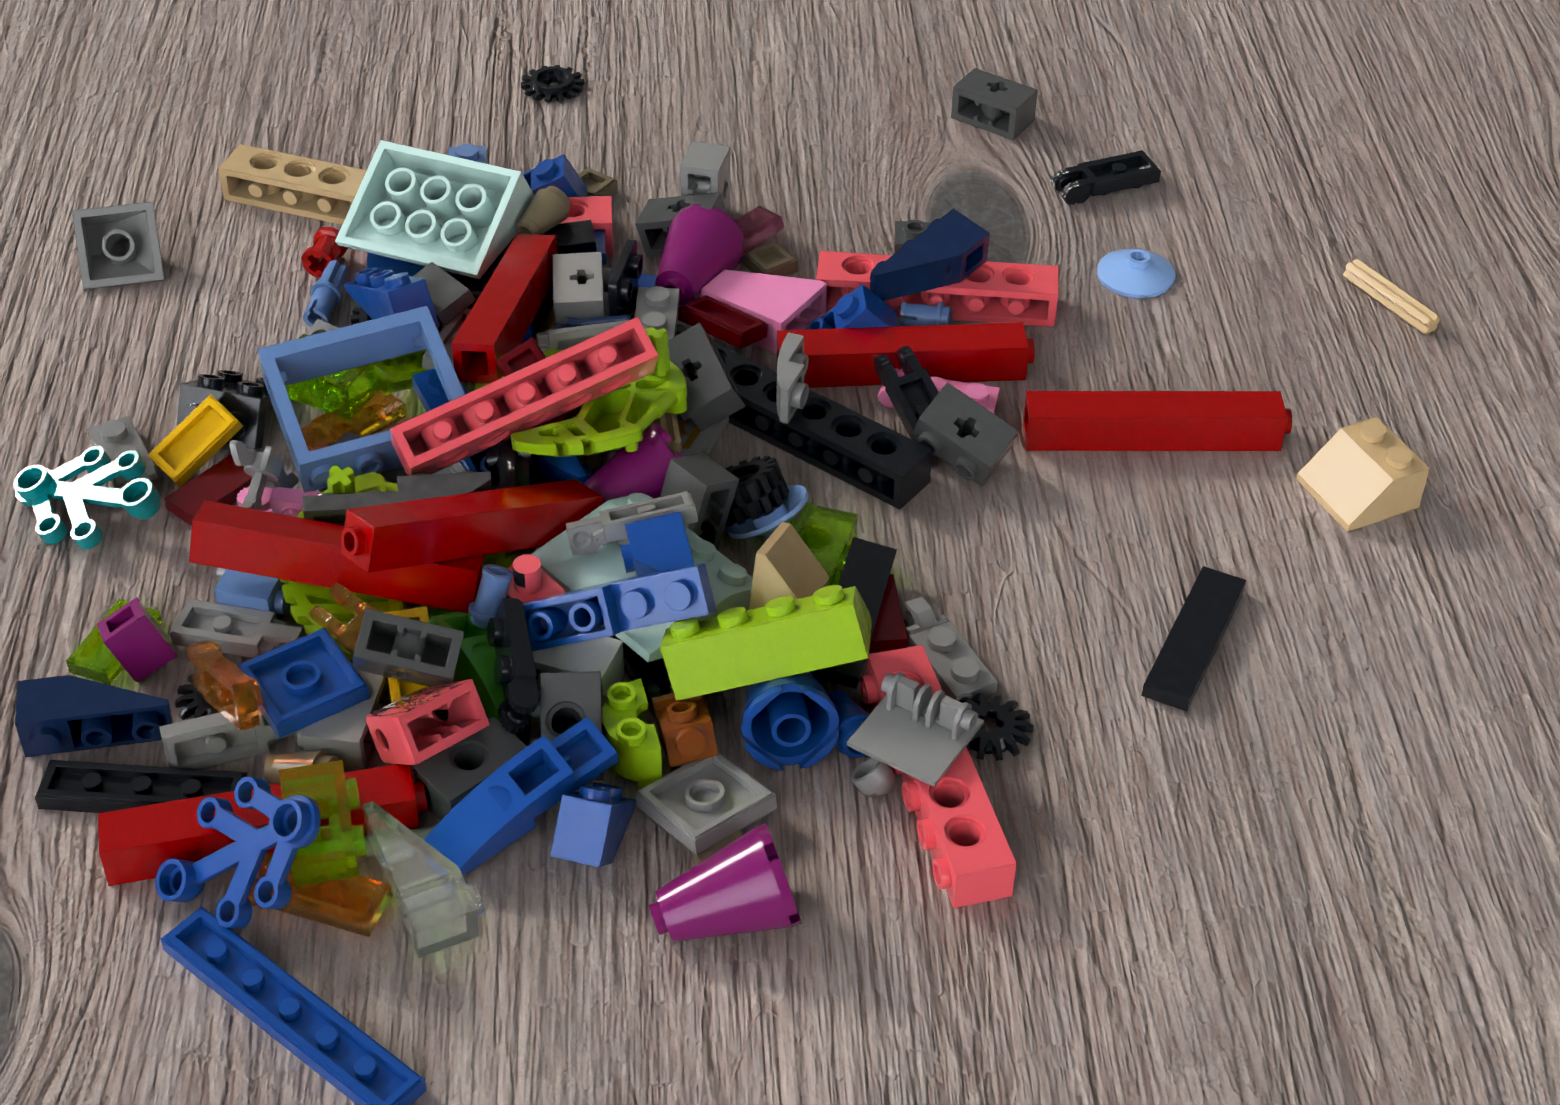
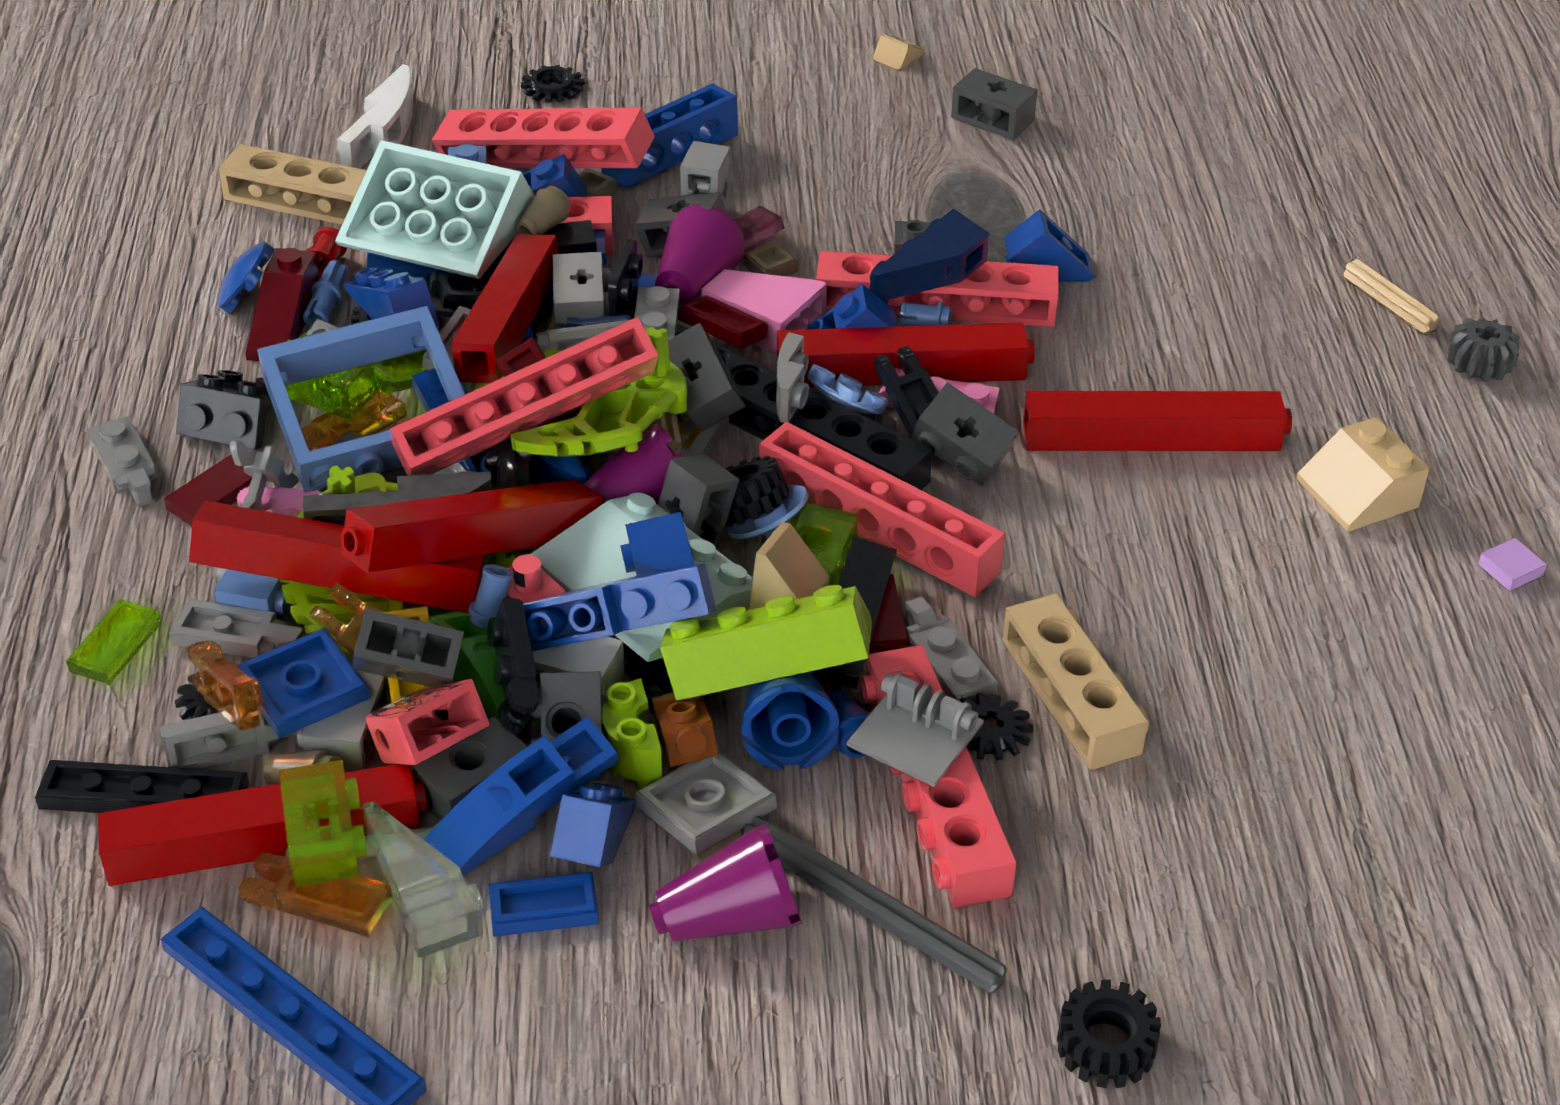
teal plant [13,446,161,550] -> none
dark blue slope [15,675,174,757] -> none
light grey slope [72,201,165,290] -> none
magenta panel [97,597,177,682] -> none
yellow tile [148,394,243,487] -> none
blue plant [155,776,321,929] -> none
dark grey tile [413,262,476,325] -> none
light grey hinge [566,491,699,555] -> none
light grey hinge [851,757,895,798] -> none
black hinge [1051,150,1161,205] -> none
light blue dish [1097,248,1176,299] -> none
black tile [1142,566,1247,711] -> none
none -> blue dish [217,241,275,314]
none -> dark red slope [245,248,319,361]
none -> white slope [337,64,414,169]
none -> coral brick [432,107,655,168]
none -> blue tile [488,872,599,937]
none -> blue brick [601,83,738,188]
none -> dark grey axle [743,816,1007,993]
none -> coral brick [759,421,1005,598]
none -> light blue dish [807,364,889,414]
none -> tan slope [873,34,925,70]
none -> tan brick [1002,593,1149,771]
none -> blue slope [1004,209,1095,282]
none -> black tyre [1057,980,1161,1088]
none -> dark grey gear [1447,316,1520,382]
none -> lavender tile [1478,538,1547,591]

